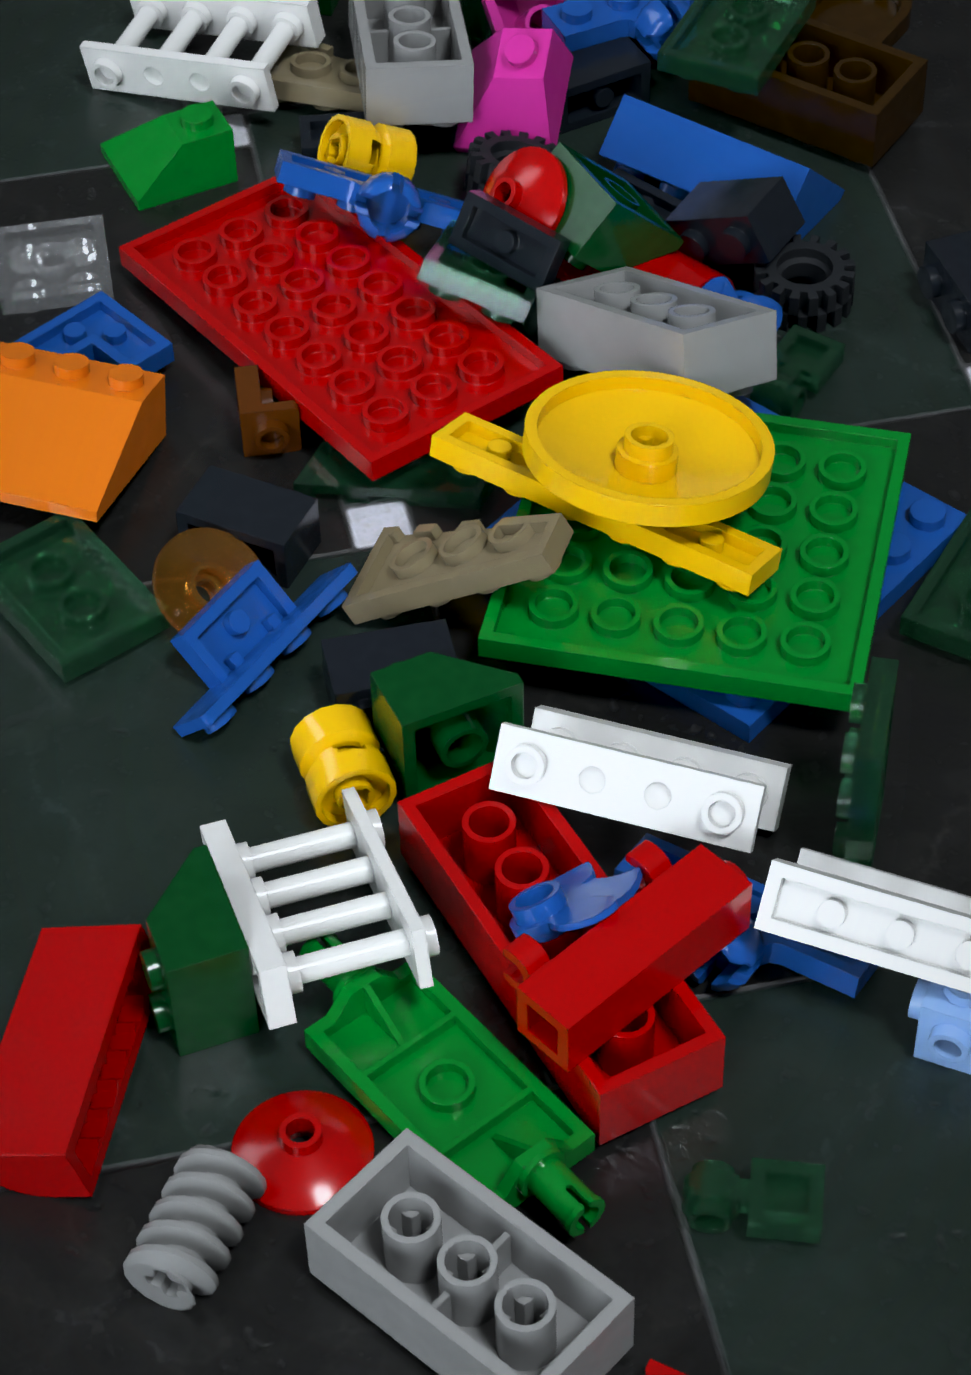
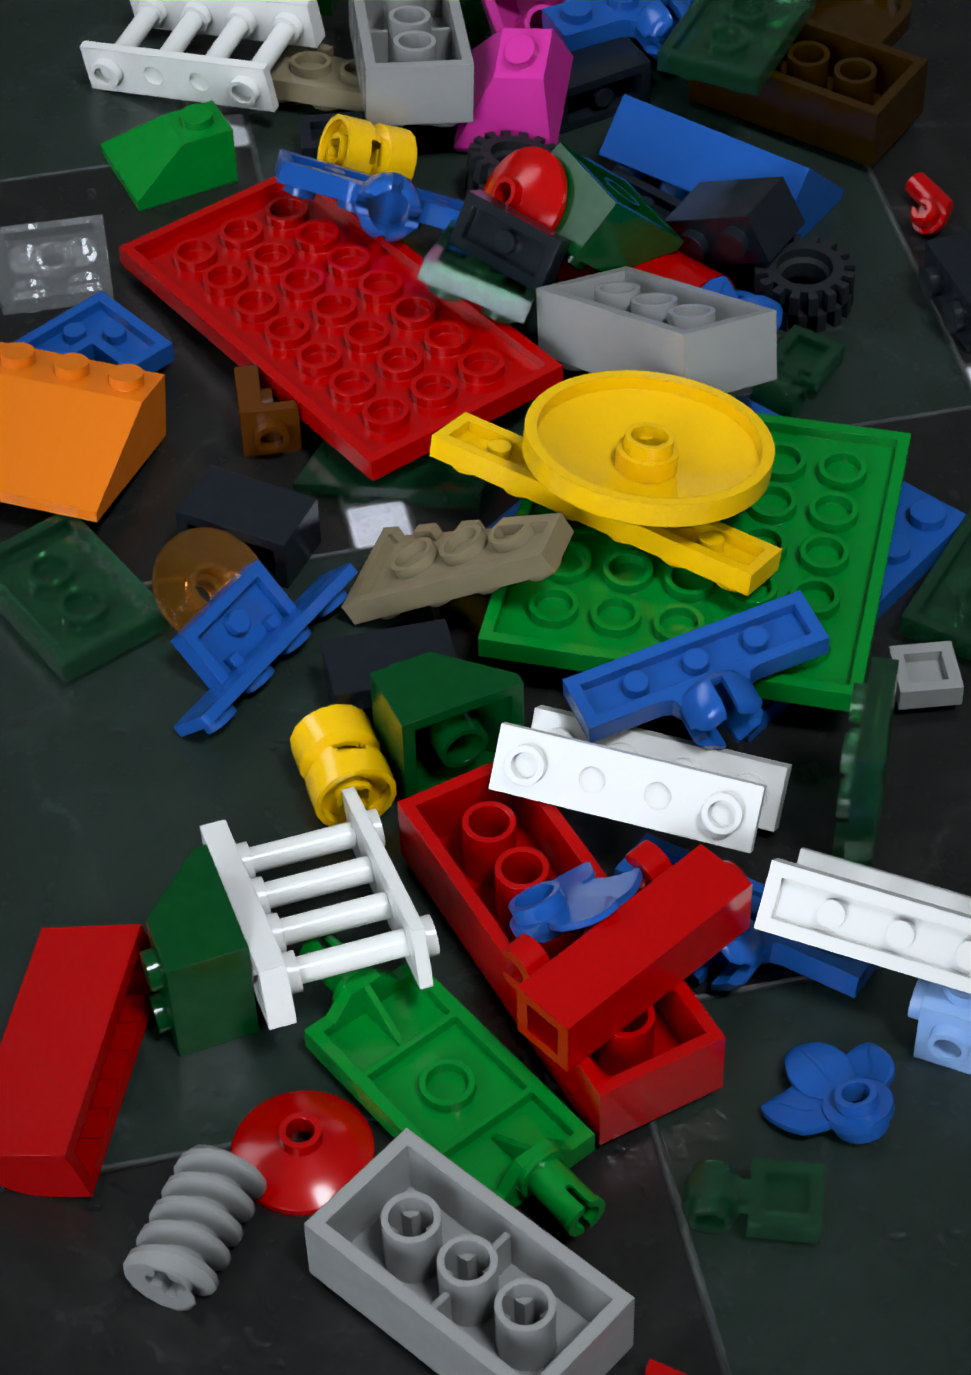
none -> blue plate [563,590,829,750]
none -> blue plate [761,1042,896,1144]
none -> light grey plate [887,641,964,710]
none -> red arm [905,172,954,235]

